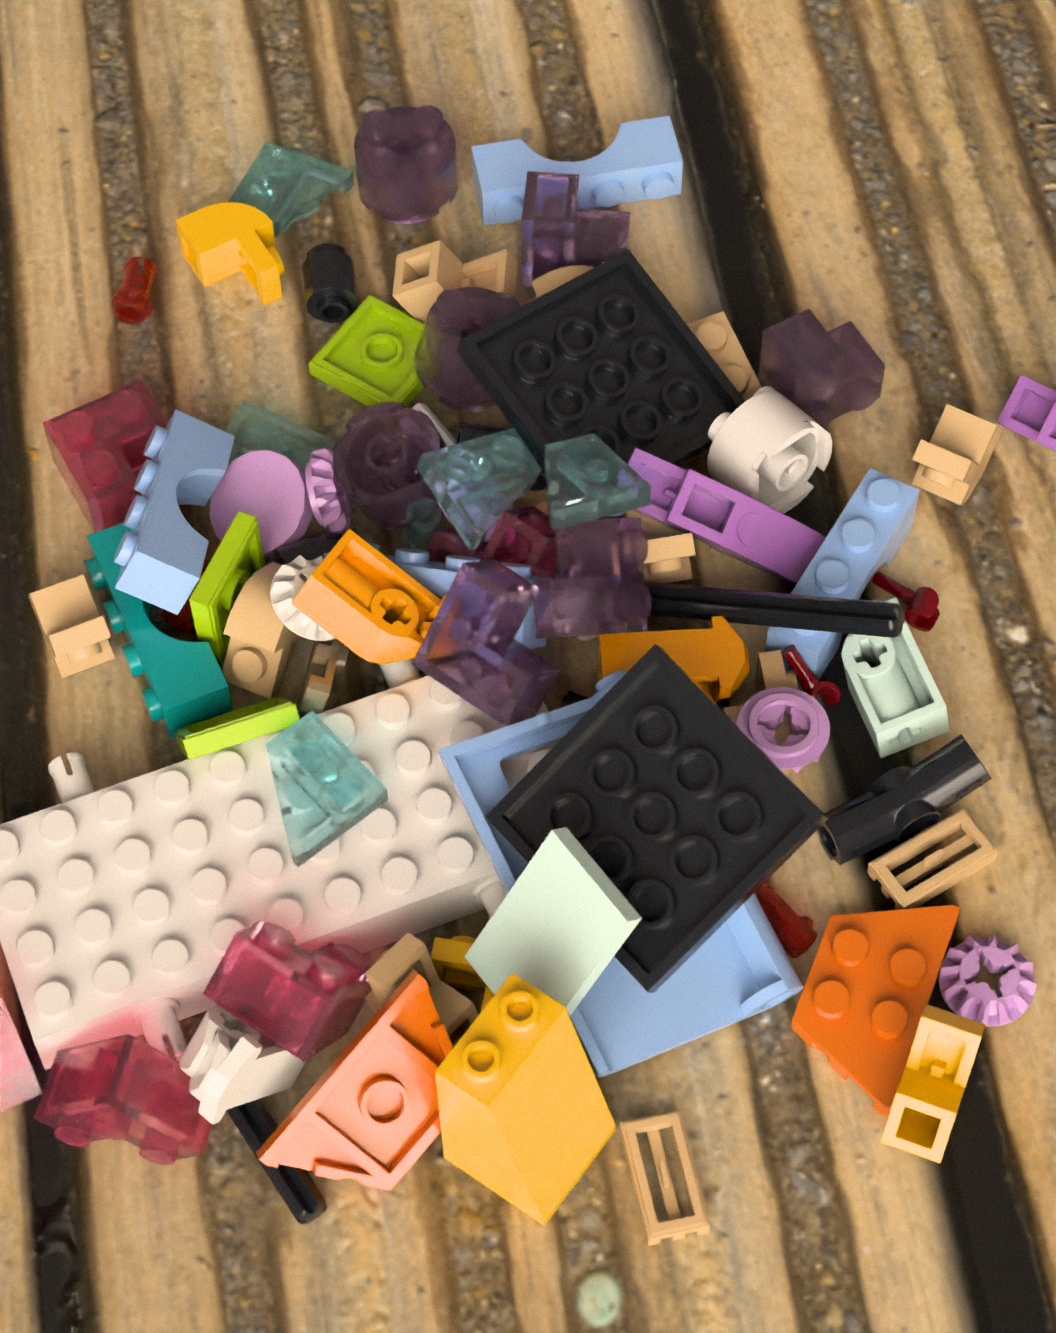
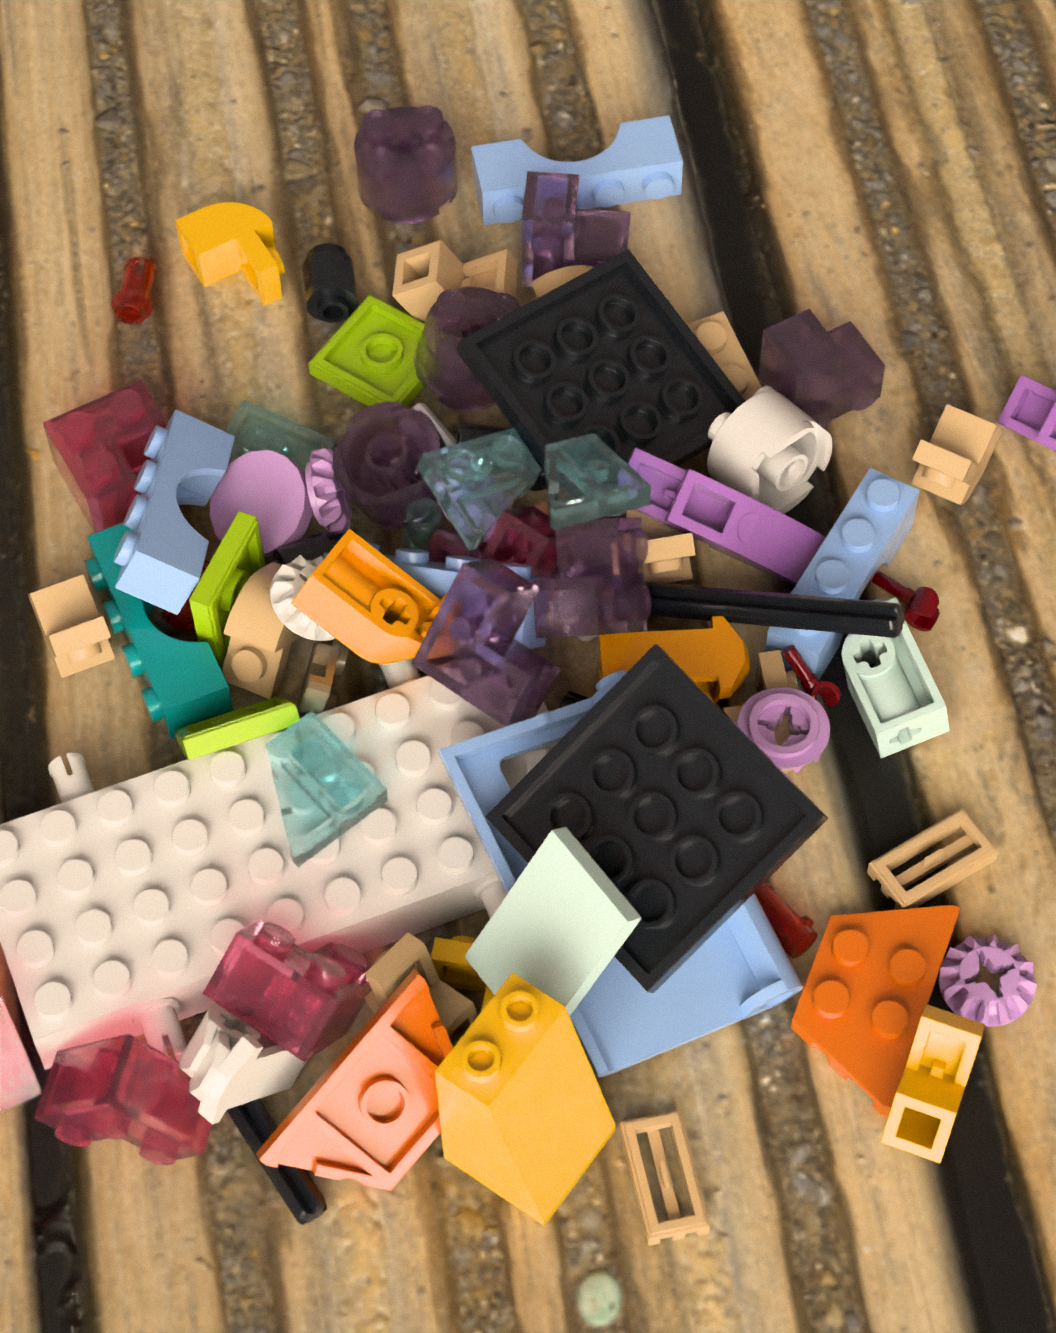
clear light blue wing [228,142,354,238] -> none
black piece [817,734,992,865] -> none

